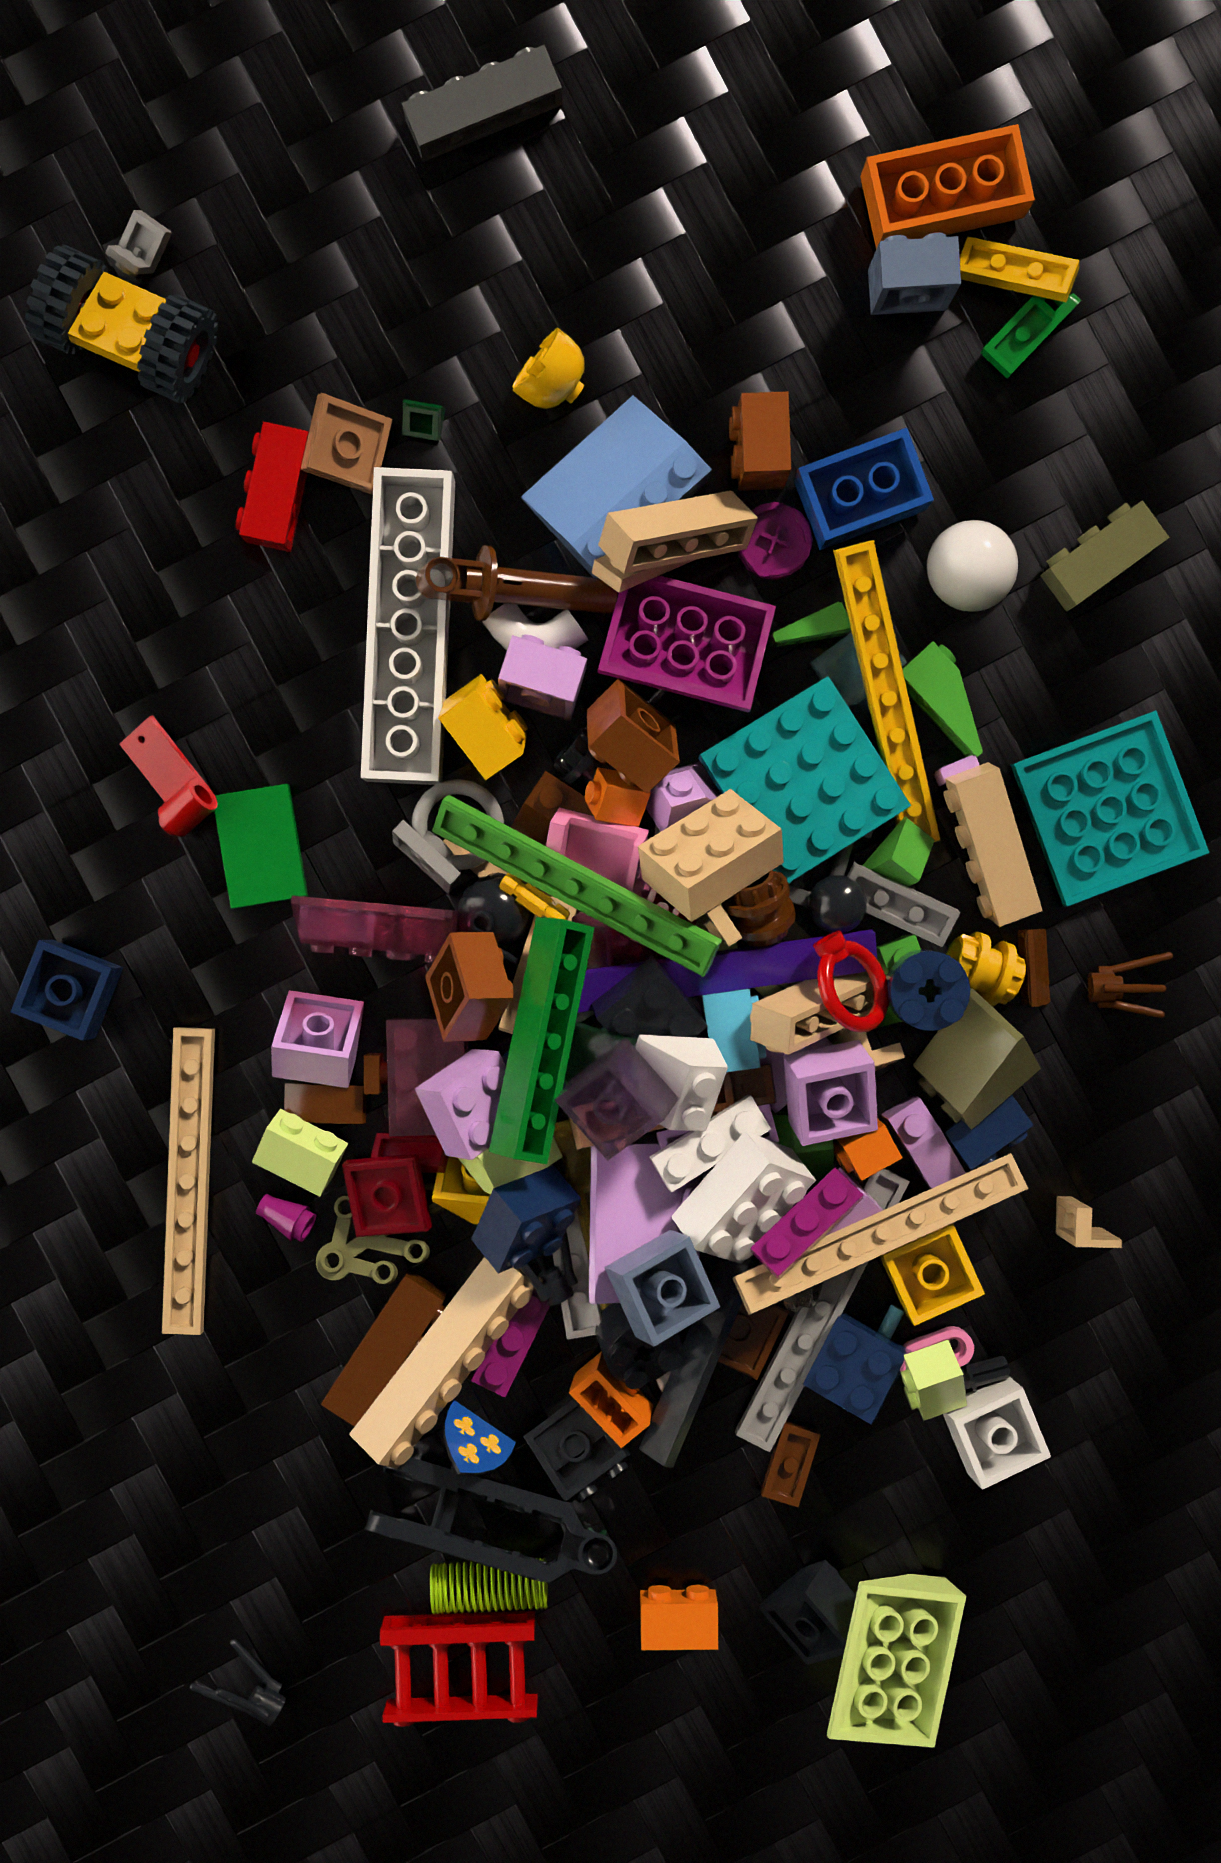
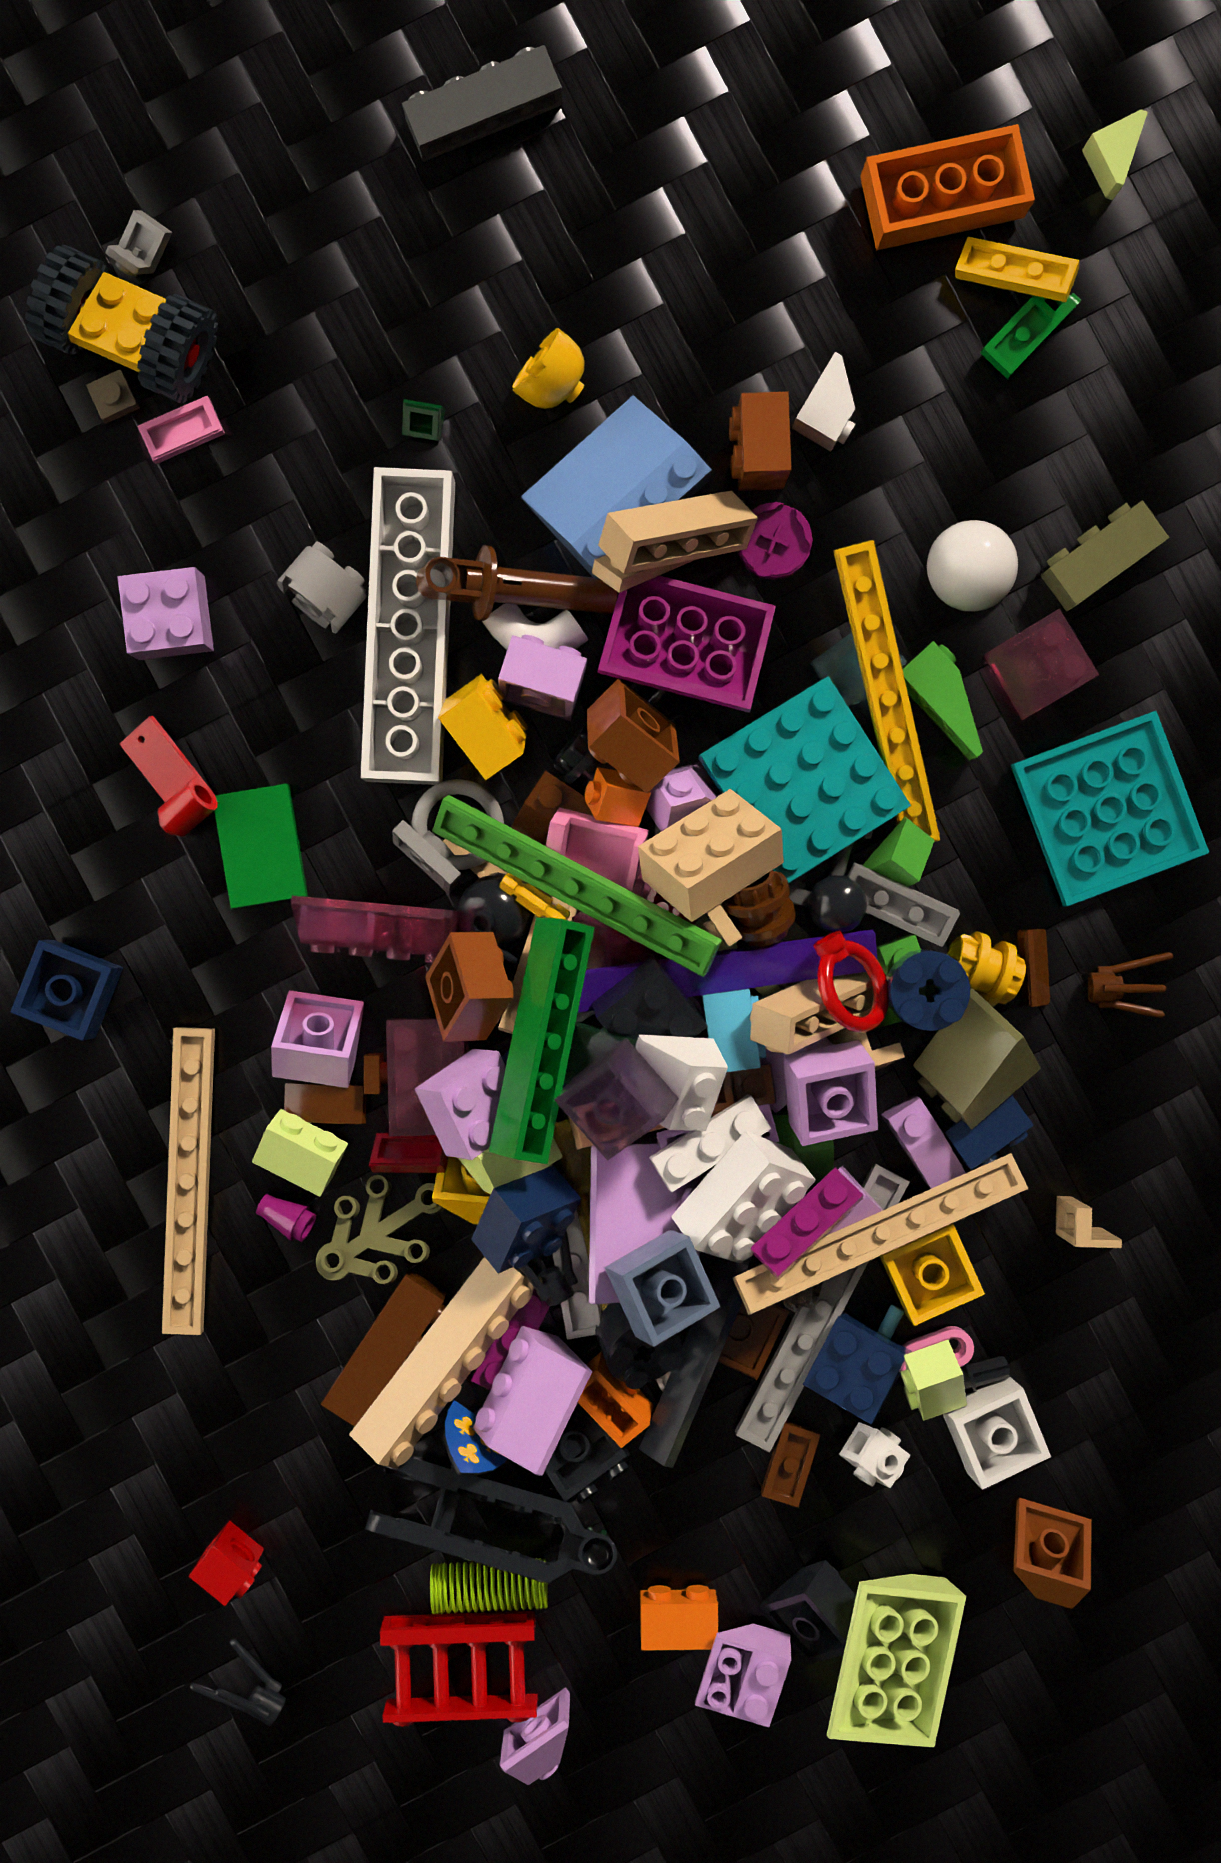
red brick [236,421,309,552] -> none
medium nougat tile [300,393,392,494] -> none
dark red tile [342,1153,432,1237] -> none
bright green slope [768,601,851,647] -> none
blue brick [793,428,934,550] -> none
orange brick [833,1118,902,1181] -> none
sand blue brick [868,233,961,315] -> none
lavender tile [934,755,979,786] -> none
tan brick [944,762,1043,927] -> none
none -> dark tan plate [86,369,140,423]
none -> lavender brick [117,567,214,660]
none -> bright pink tile [138,396,225,464]
none -> red brick [189,1520,264,1606]
none -> light grey brick [277,541,367,633]
none -> lavender slope [473,1326,592,1476]
none -> lavender slope [500,1687,570,1785]
none -> lavender slope [695,1624,791,1727]
none -> white slope [792,352,855,452]
none -> white brick [839,1422,910,1488]
none -> clear pink slope [984,609,1099,720]
none -> dark orange slope [1014,1498,1092,1609]
none -> yellowish green slope [1082,110,1148,200]

